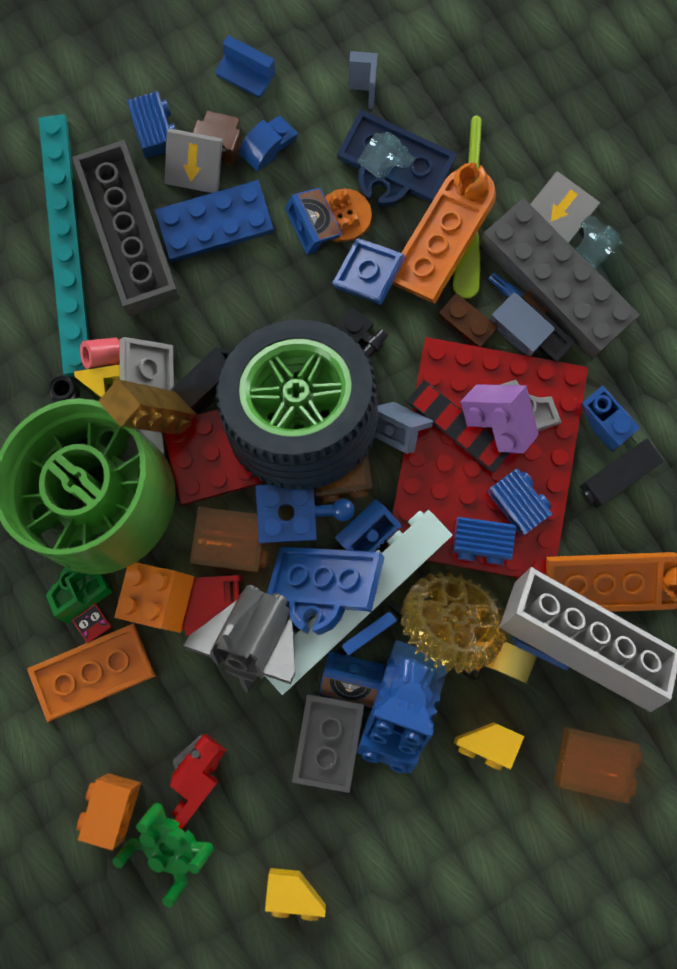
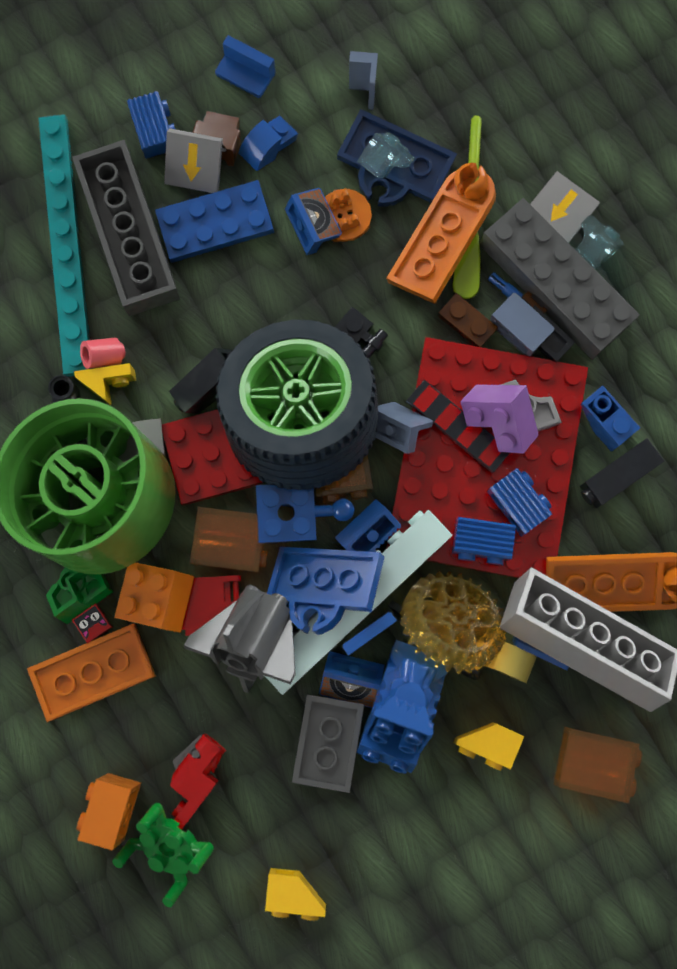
pearl gold brick [98,379,196,435] -> none
light grey tile [119,337,174,390] -> none
tile [332,238,406,305] -> none

